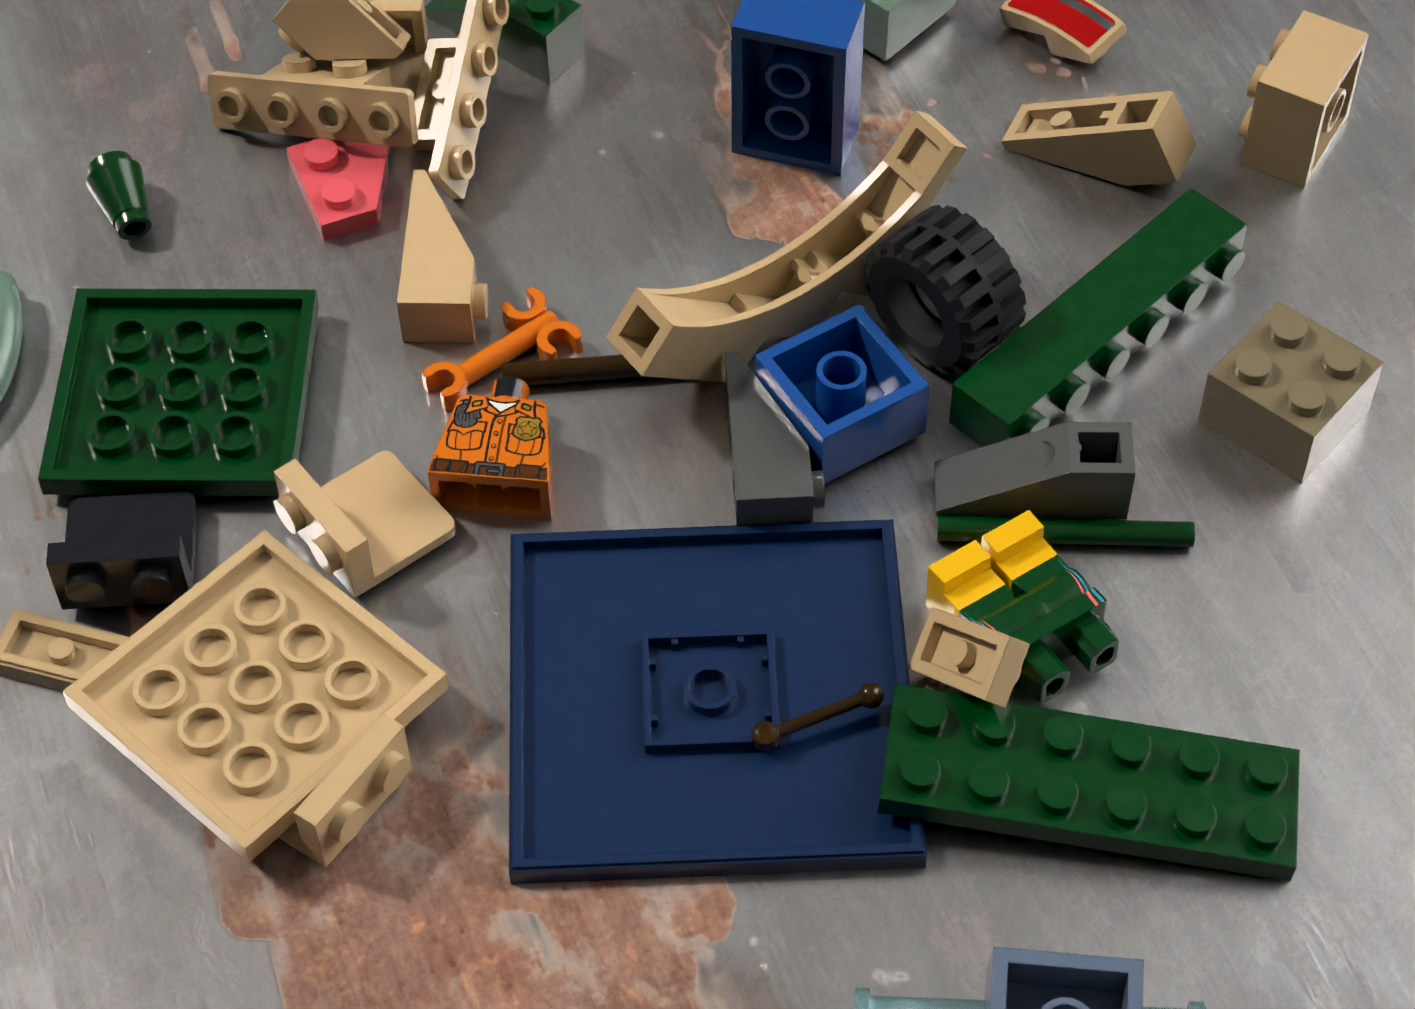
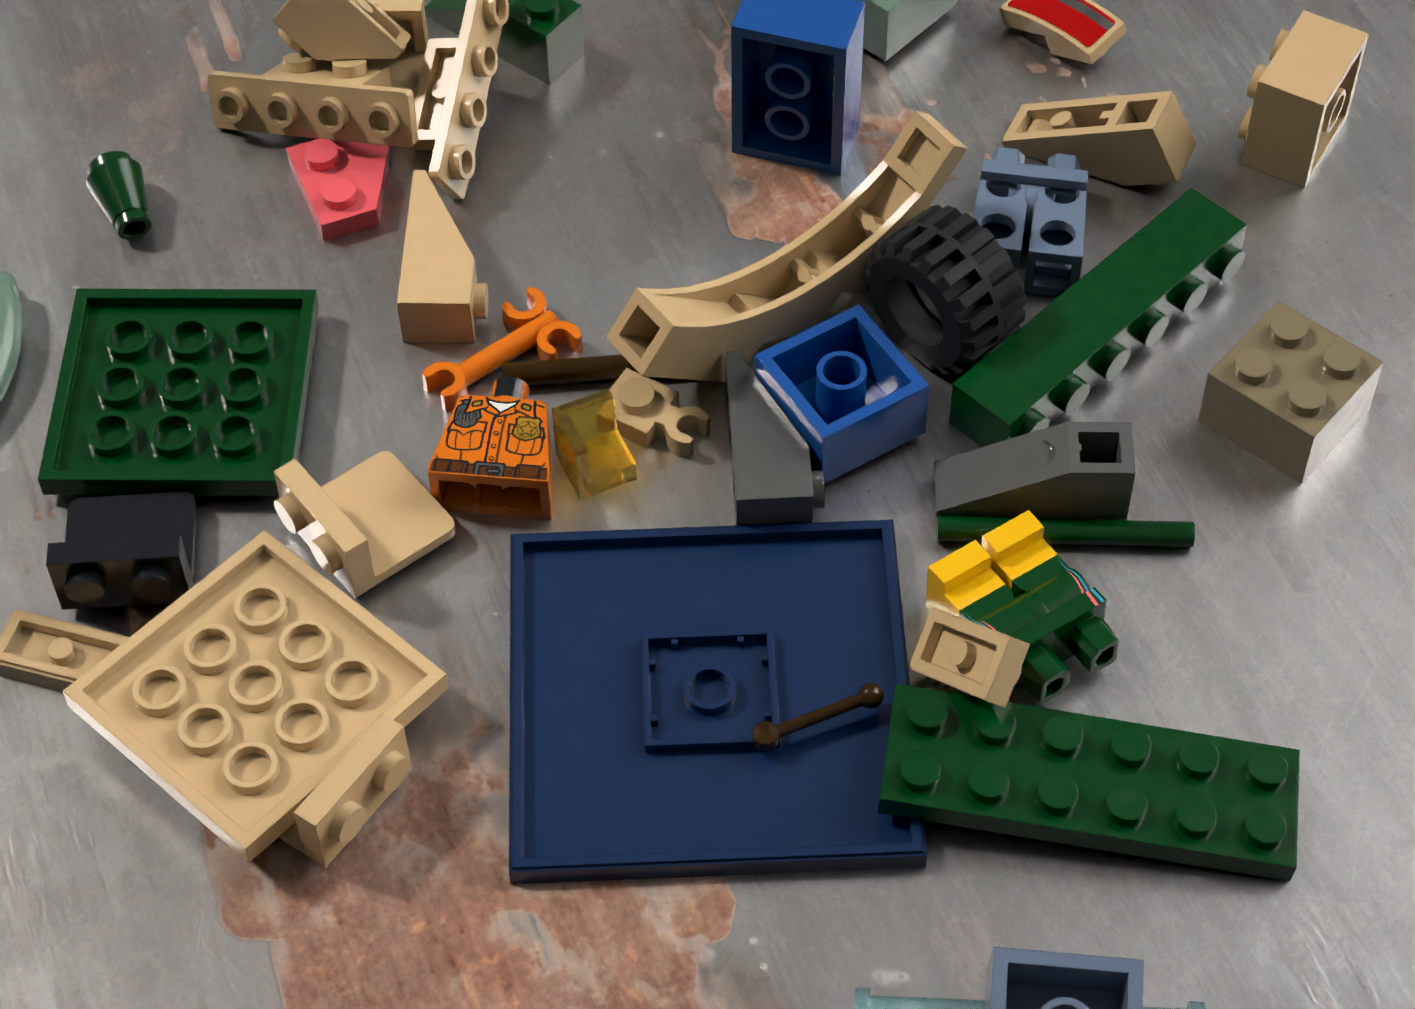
none -> clear yellow panel [552,390,637,500]
none -> tan plate [594,368,710,458]
none -> sand blue hips [972,147,1089,297]

